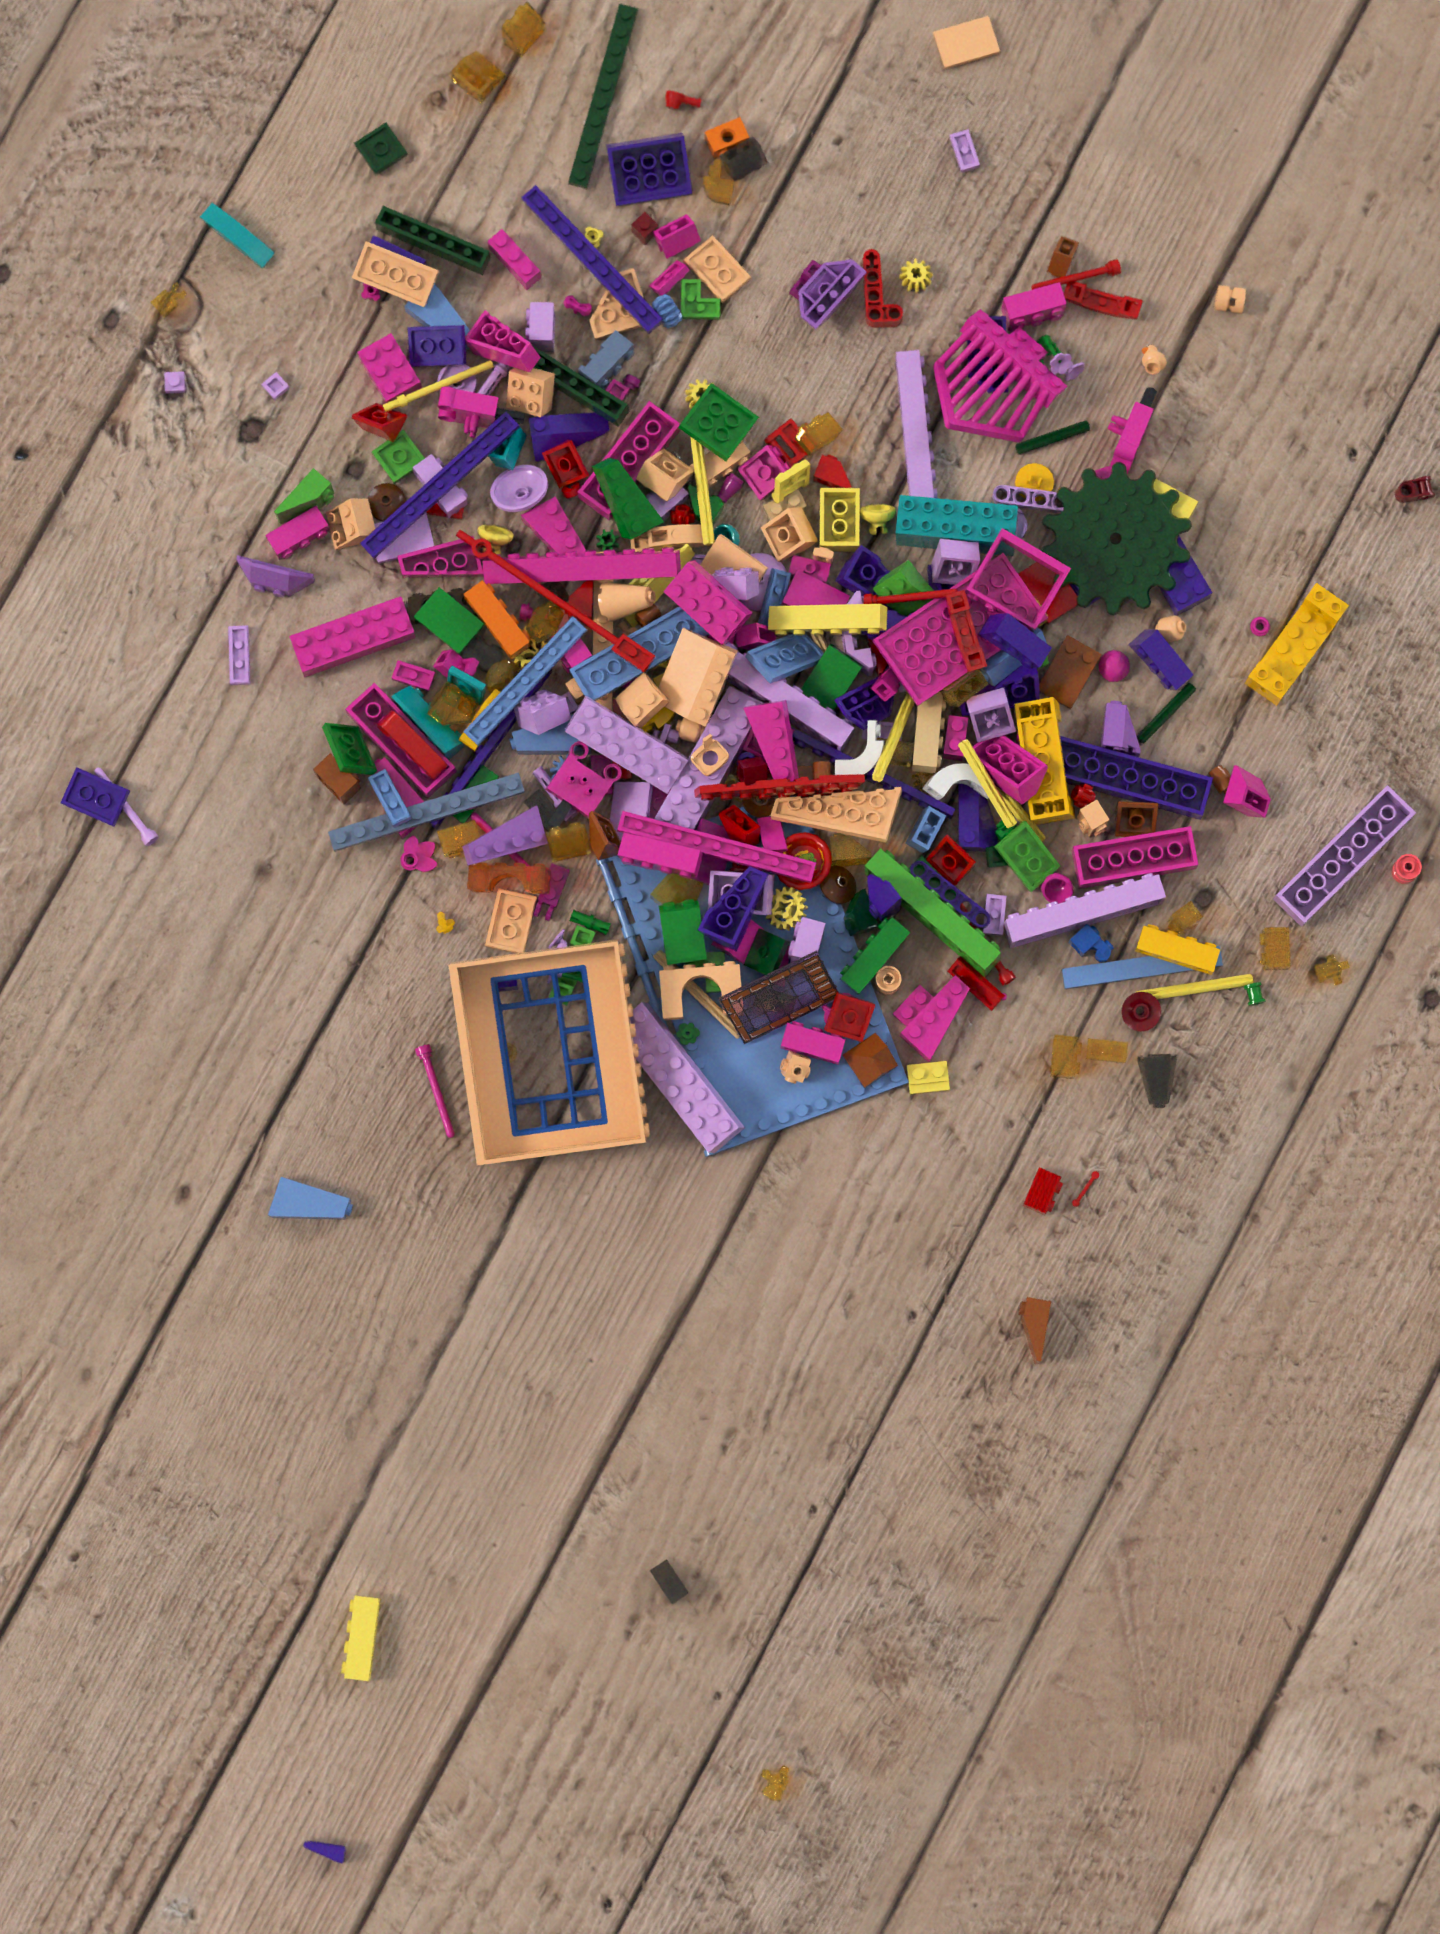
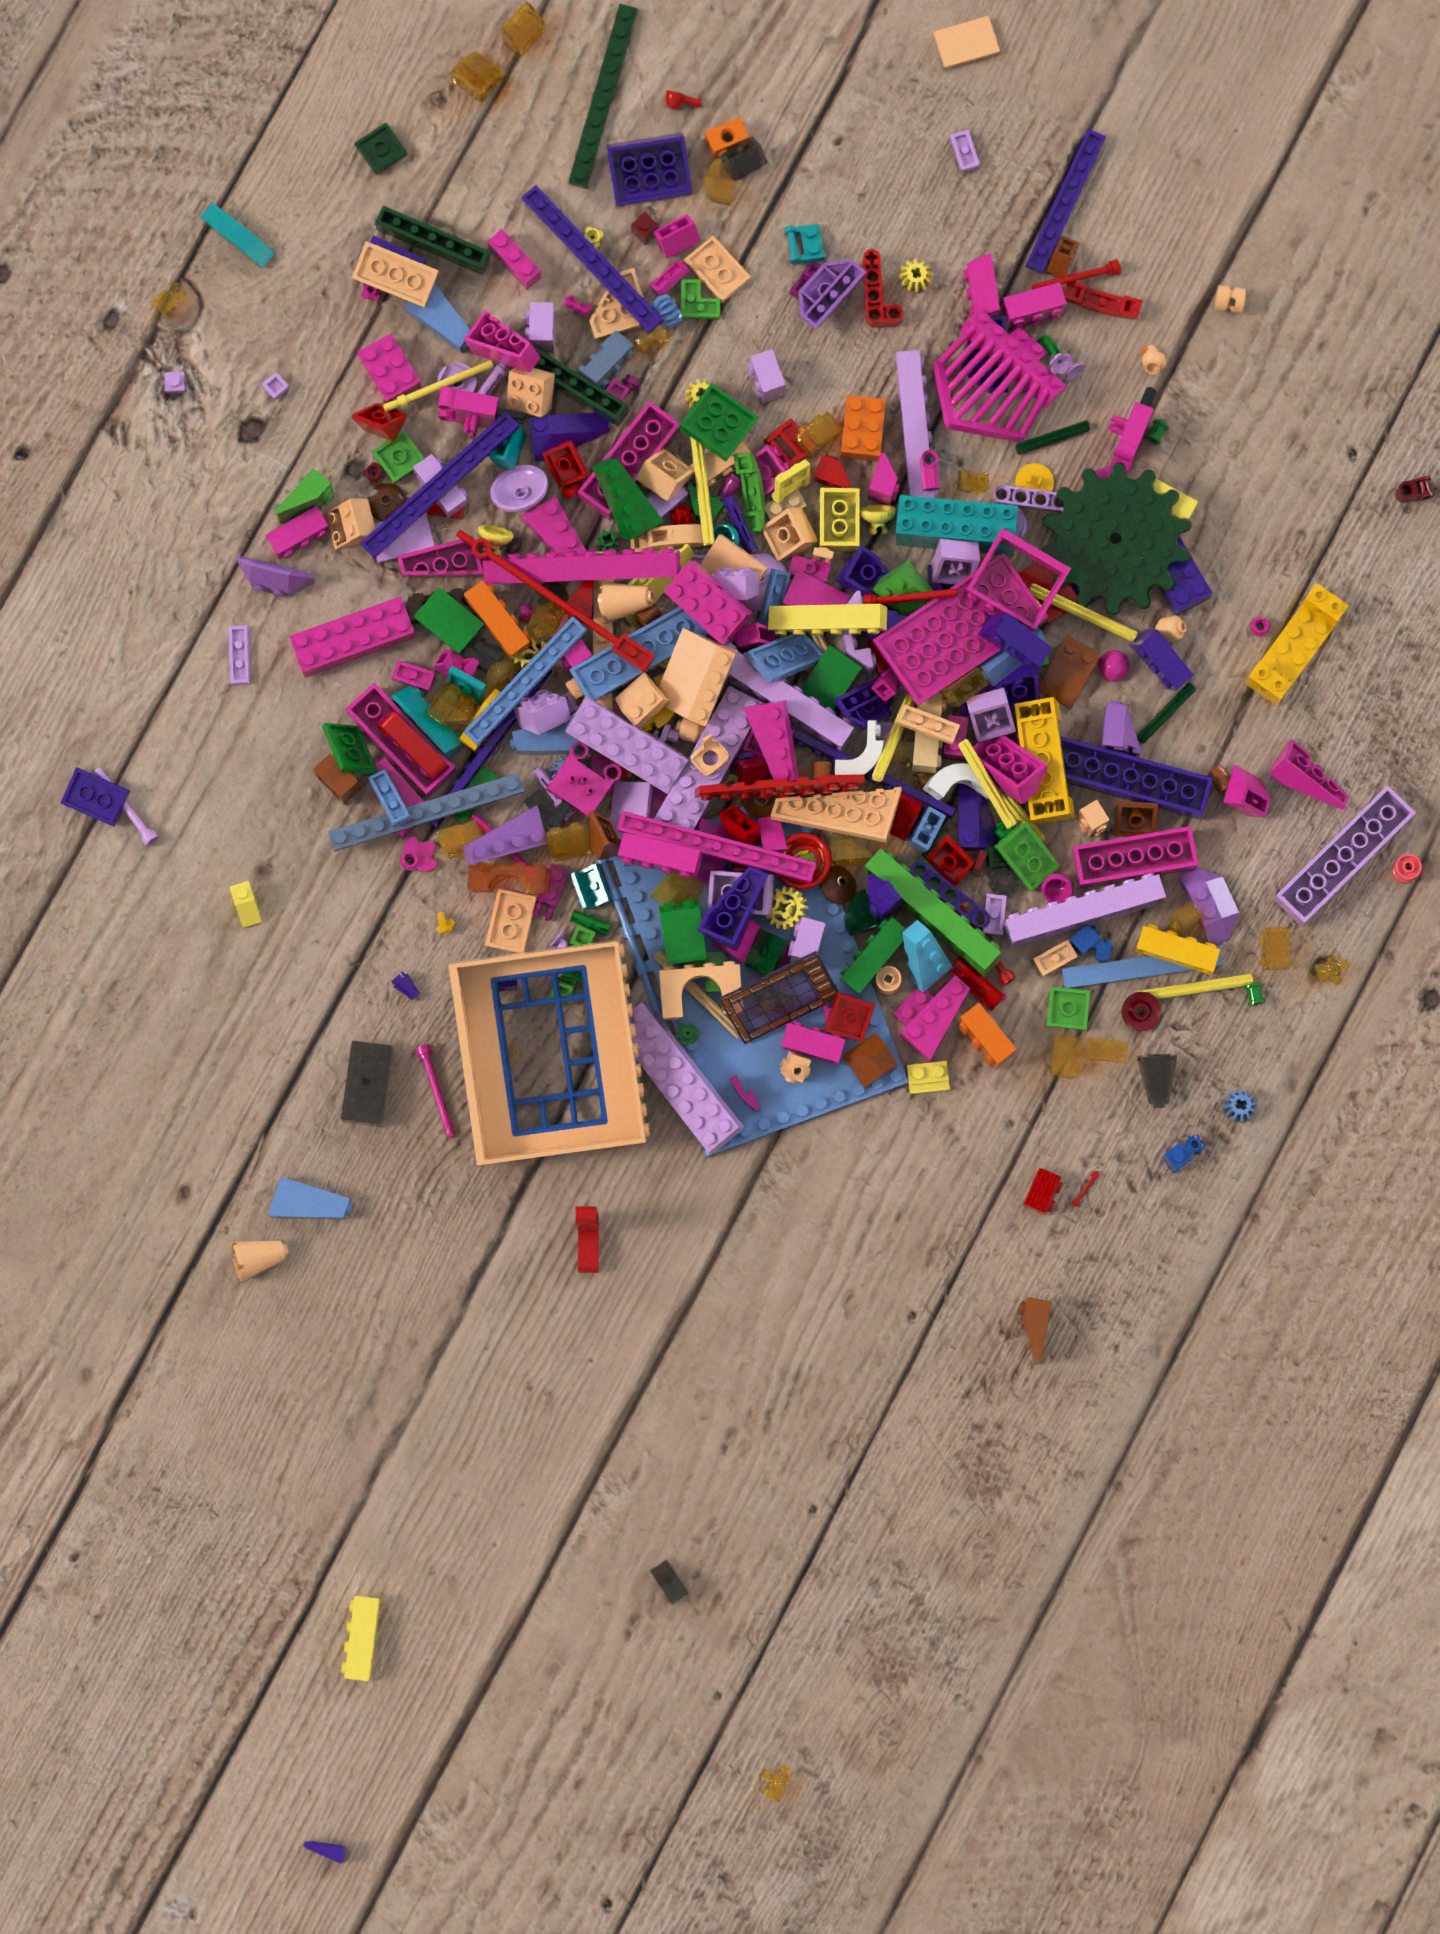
dark purple tile [407,325,467,367] -> none
red slope [945,590,987,672] -> none
red gear [1071,783,1096,809] -> none
none -> light yellow slope [230,881,262,928]
none -> light nougat cone [230,1240,288,1282]
none -> clear smoke brick [341,1040,393,1127]
none -> dark red plate [362,462,386,485]
none -> dark purple cone [391,971,420,1001]
none -> teal bracket [571,864,612,910]
none -> red beam [575,1206,599,1273]
none -> clear yellow plate [633,328,672,353]
none -> dark purple pin [722,494,758,553]
none -> magenta slope [729,1075,761,1112]
none -> bright green slope [733,452,765,532]
none -> lavender brick [747,349,786,404]
none -> teal plate [784,223,825,265]
none -> orange brick [840,395,886,462]
none -> dark pink slope [868,453,900,505]
none -> red brick [889,792,924,841]
none -> light nougat plate [897,704,960,745]
none -> medium azure wedge [902,920,953,992]
none -> dark pink piece [920,450,940,491]
none -> clear yellow bracket [957,469,989,495]
none -> orange brick [958,1003,1017,1070]
none -> dark pink slope [963,254,1000,316]
none -> dark red tile [972,849,988,877]
none -> clear smoke gear [988,866,1020,897]
none -> dark purple plate [1025,129,1106,274]
none -> light yellow axle [1029,583,1137,642]
none -> light nougat plate [1033,940,1078,977]
none -> bright green plate [1046,986,1090,1031]
none -> green bush [1145,419,1169,445]
none -> blue brick [1162,1134,1206,1173]
none -> medium lavender wedge [1177,868,1239,945]
none -> medium blue gear [1223,1089,1258,1123]
none -> dark pink wedge [1269,739,1349,810]

